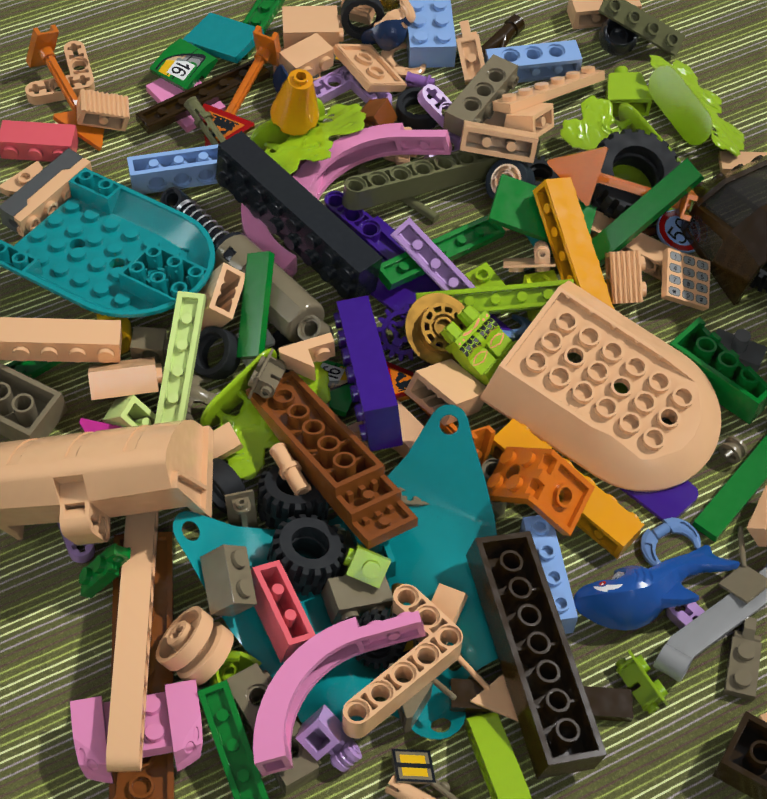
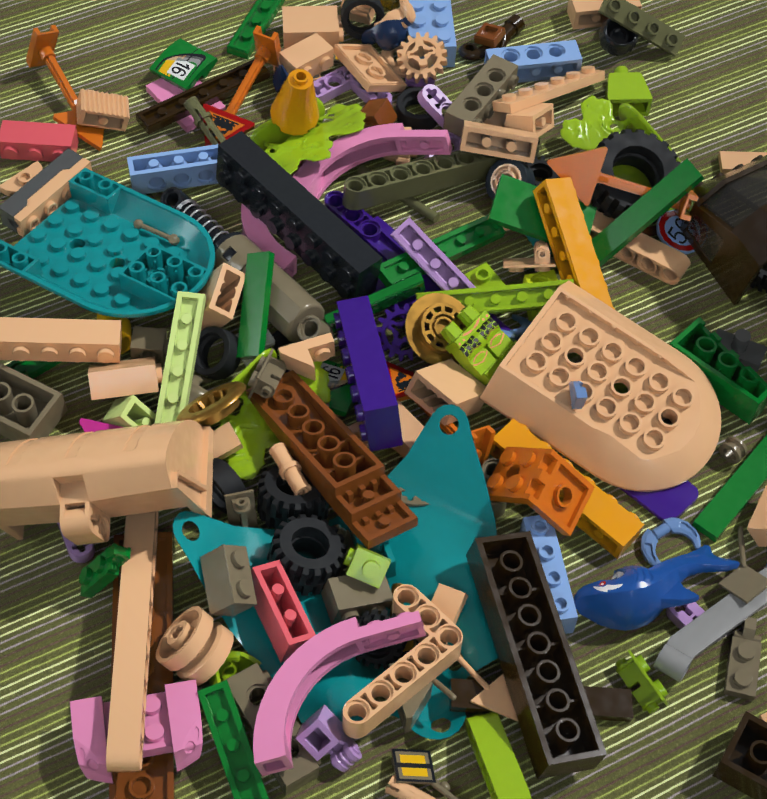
light nougat beam [25,40,95,105] -> none
teal tile [183,12,265,64] -> none
light nougat hinge [456,20,485,85] -> none
light nougat brick [605,250,647,304] -> none
lime plant [648,55,745,156] -> none
tile [661,248,710,311] -> none
none -> dark tan hinge [133,219,180,246]
none -> pearl gold wheel [176,381,246,426]
none -> green tile [324,273,425,332]
none -> light nougat gear [396,32,448,84]
none -> dark orange tile [474,23,506,48]
none -> medium blue tile [569,381,587,409]

